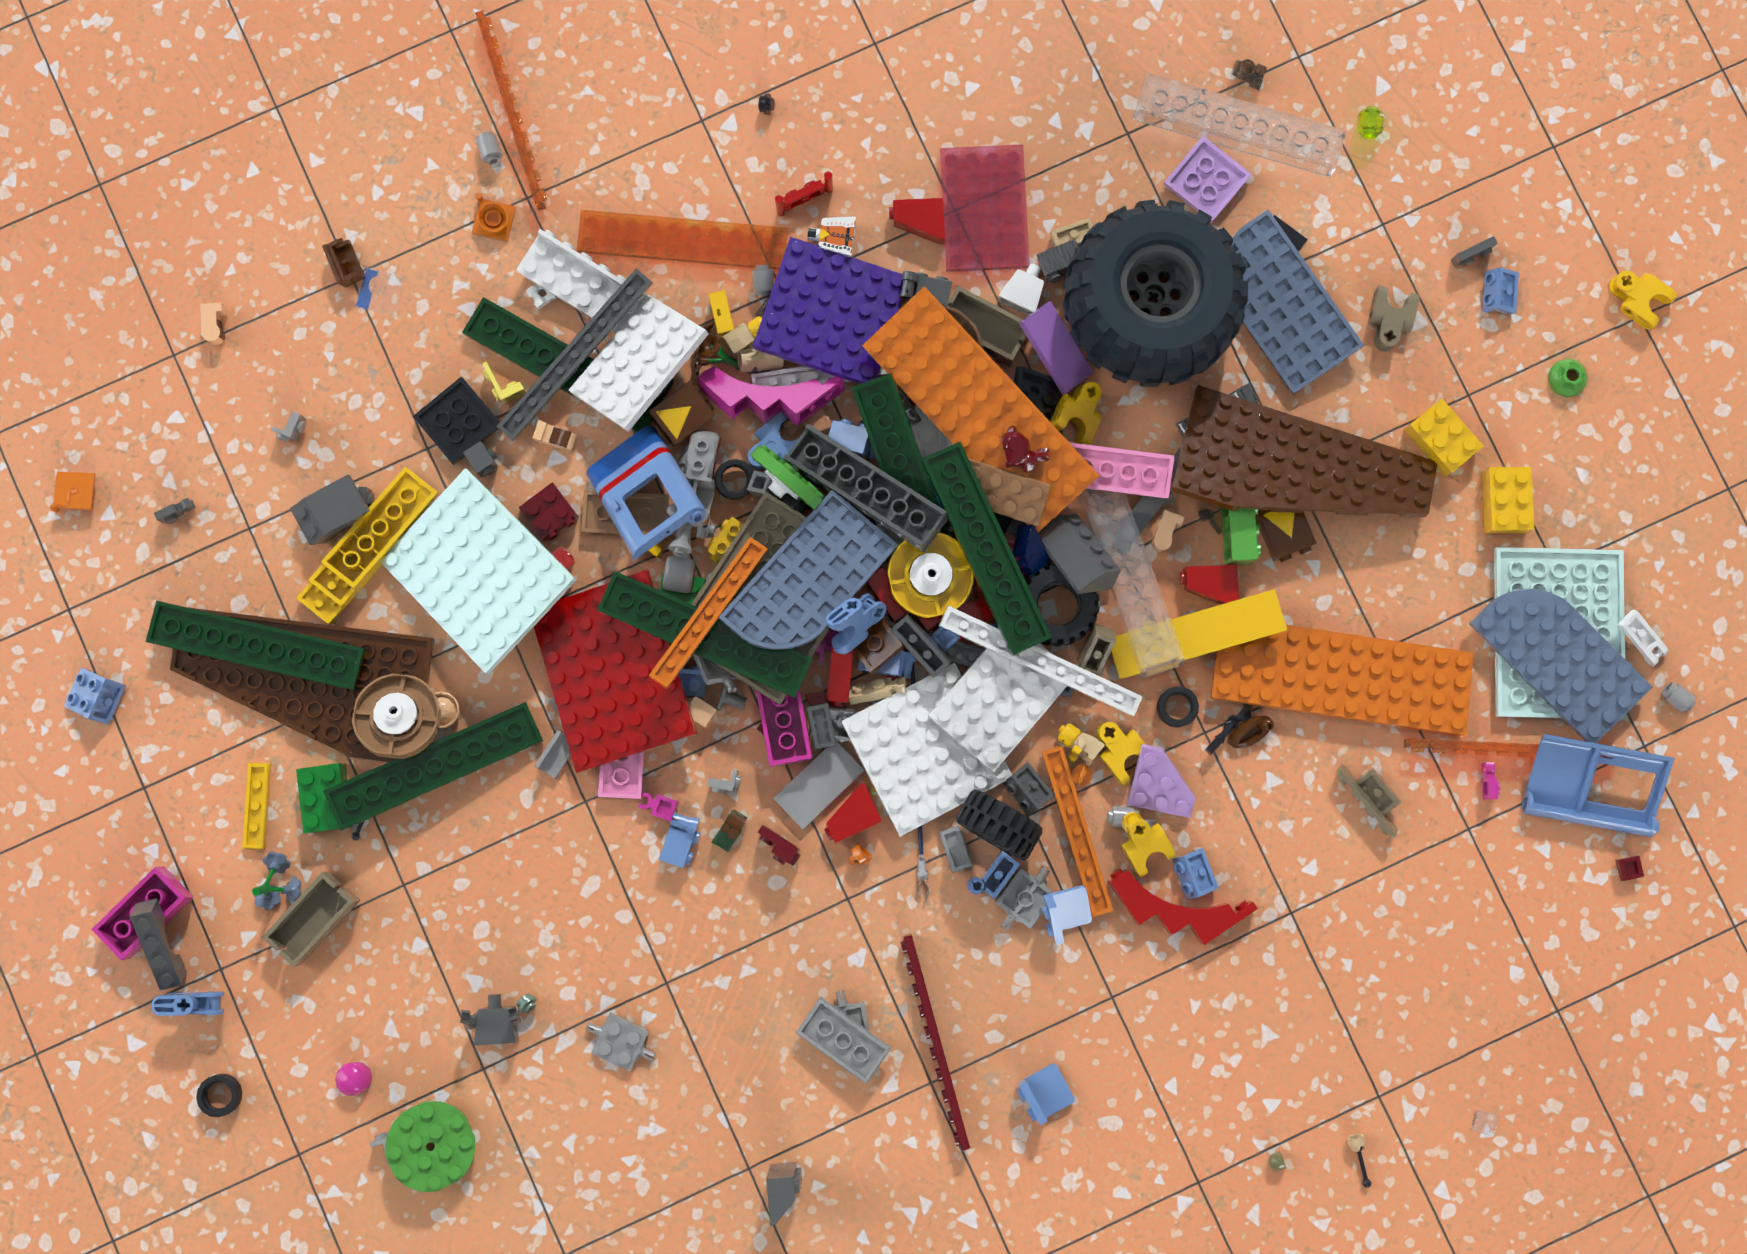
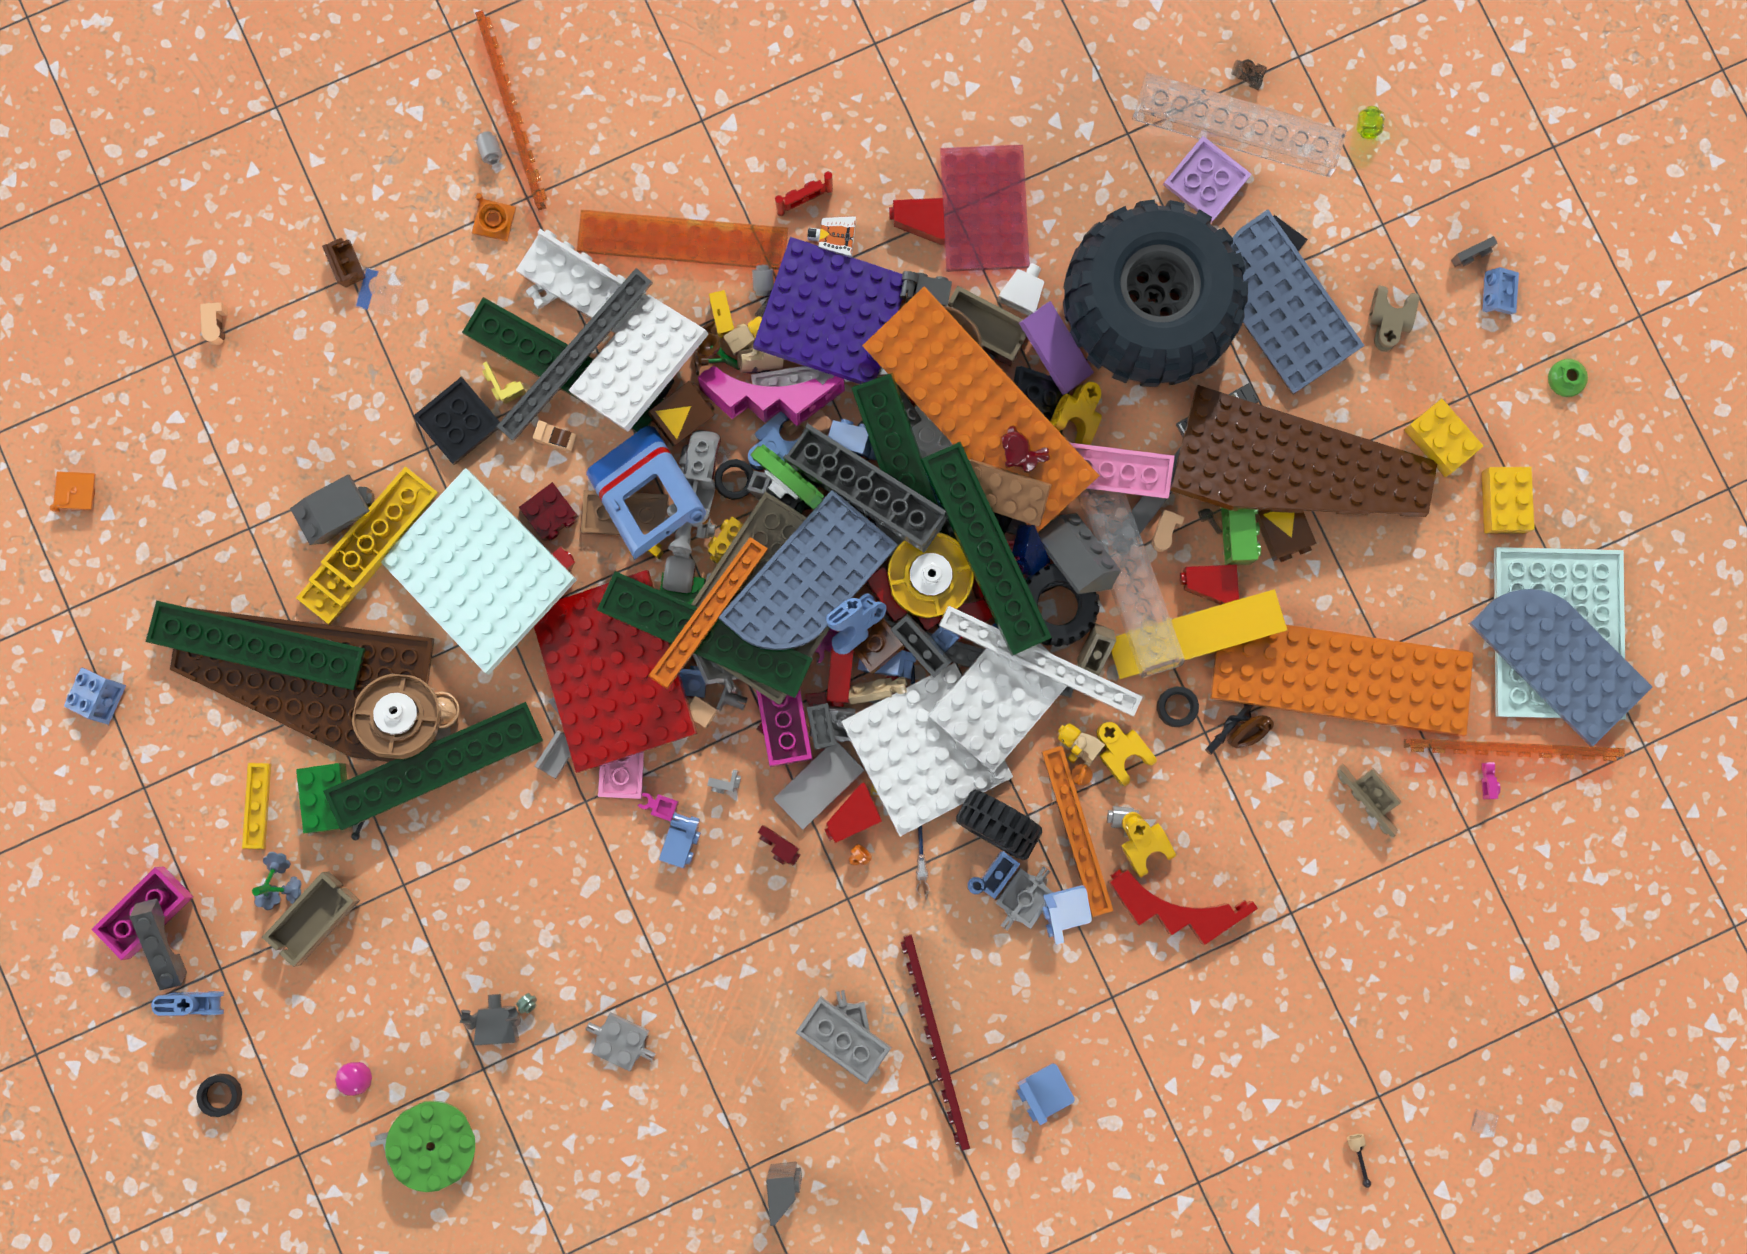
dark grey plate [154,498,196,524] -> none
light grey bracket [271,411,306,442] -> none
dark grey brick [463,441,498,477] -> none
leg [711,809,748,852] -> none
black plate [758,93,775,115] -> none
light grey tile [938,825,973,873] -> none
dark grey bracket [1003,762,1055,815] -> none
dark grey brick [1036,239,1078,283] -> none
tan plate [1050,218,1093,247] -> none
lavender plate [1127,744,1196,818] -> none
medium blue bracket [1172,848,1219,899] -> none
olive hinge [1269,1151,1286,1171] -> none
medium blue piece [1522,734,1675,837] -> none
yellow piece [1609,271,1677,330] -> none
dark red plate [1615,855,1644,881] -> none
white plate [1618,610,1669,667] -> none
light grey brick [1661,682,1696,713] -> none

